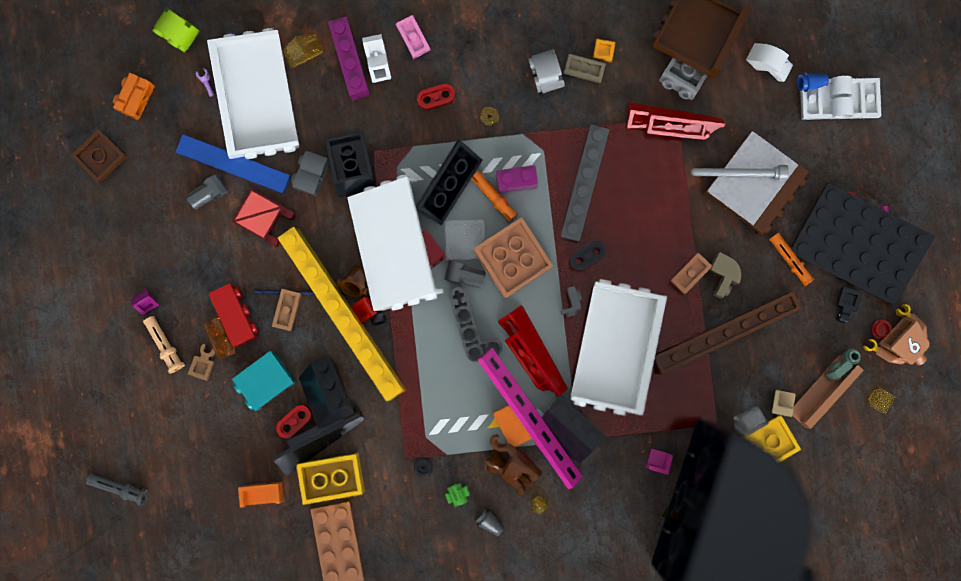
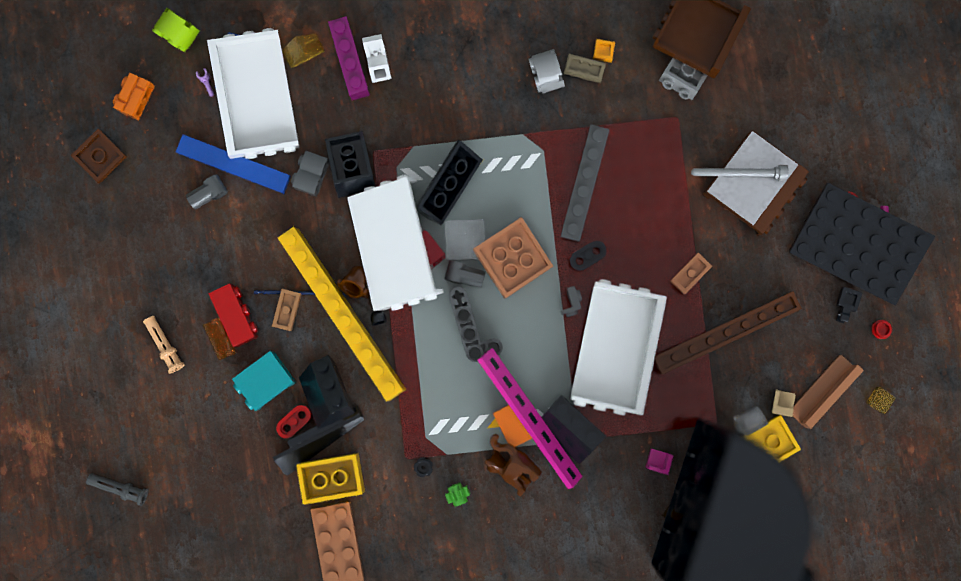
magenta tile [130,288,159,315] -> none
medium nougat plate [188,344,216,381] -> none
coral flag [232,189,296,247] -> none
orange panel [238,481,284,507] -> none
red tile [351,296,377,323] -> none
bright pink plate [396,15,430,59] -> none
red plate [417,84,455,110] -> none
orange pin [471,170,518,222] -> none
dark grey cone [474,508,504,536] -> none
clear yellow plate [480,107,499,126] -> none
magenta brick [496,165,538,194] -> none
red wedge [498,306,568,397] -> none
clear yellow plate [530,496,549,514] -> none
red wedge [627,102,725,140] -> none
dark tan brick [707,252,741,299] -> none
white brick [746,43,793,82] -> none
orange pin [769,232,815,287] -> none
blue cone [797,72,829,92] -> none
white plate [800,76,881,120] -> none
sand green plate [825,349,861,381] -> none
nougat torso [863,304,930,365] -> none

